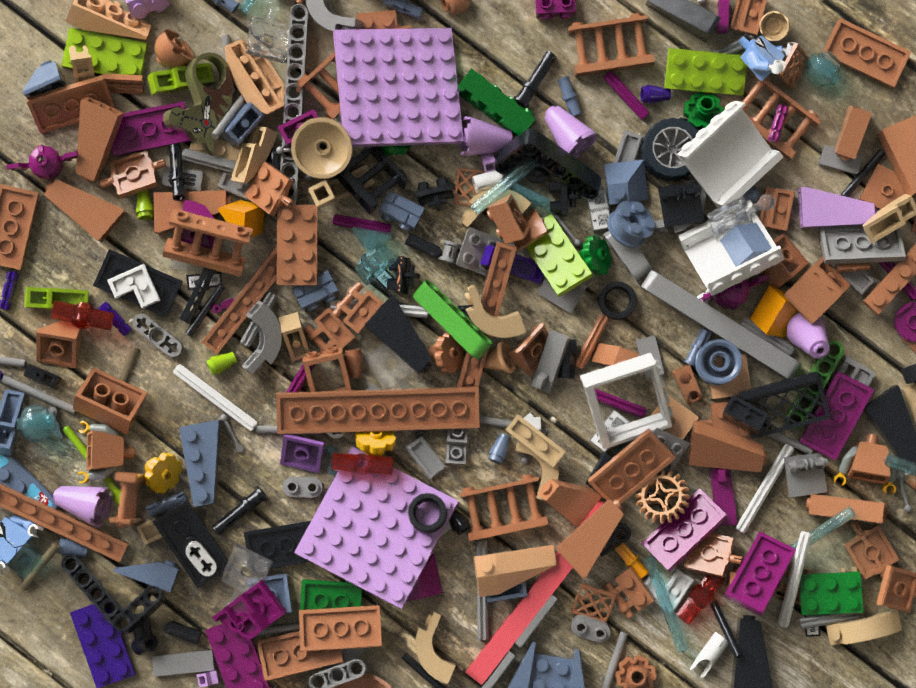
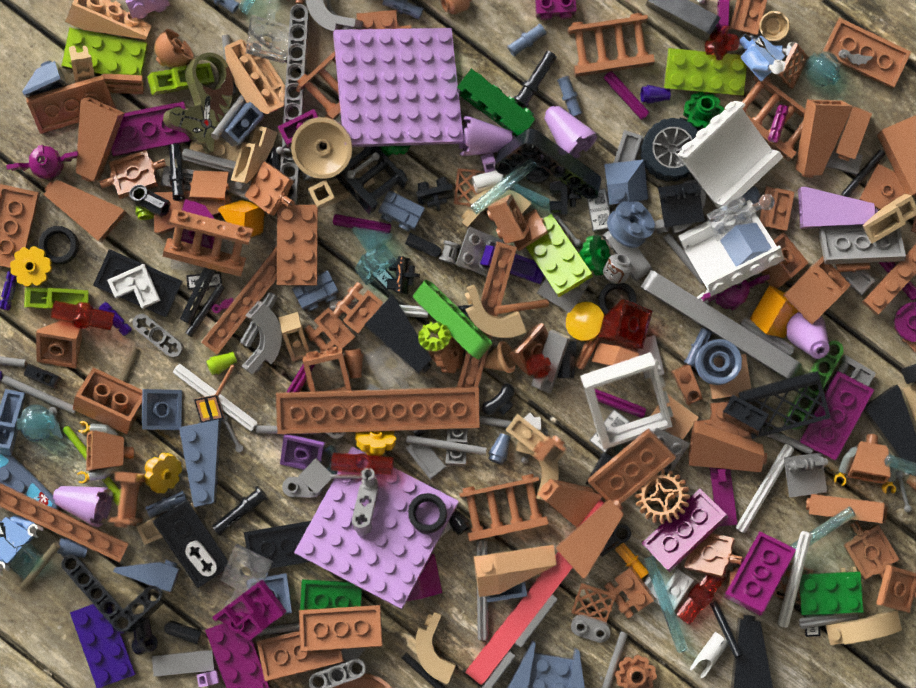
none -> yellow plant [10,246,52,287]
none -> black tyre [39,226,79,265]
none -> black piece [130,184,171,217]
none -> sand blue slope [142,389,182,430]
none -> nougat piece [189,171,229,200]
none -> piece [194,365,235,423]
none -> light grey piece [298,458,362,494]
none -> light grey hinge [347,152,380,179]
none -> light grey beam [352,468,378,536]
none -> light grey bar [406,435,487,456]
none -> lime gear [418,321,451,351]
none -> black piece [482,384,515,416]
none -> nougat bar [494,299,549,314]
none -> sand blue pin [507,24,546,57]
none -> clear red gear [526,353,551,379]
none -> nougat bracket [533,436,566,461]
none -> yellow dish [566,302,605,341]
none -> clear red slope [598,299,653,349]
none -> light grey head [603,254,633,284]
none -> light grey bar [663,233,703,284]
none -> clear red hips [704,25,740,60]
none -> nougat slope [795,100,852,178]
none -> light grey piece [838,49,872,66]

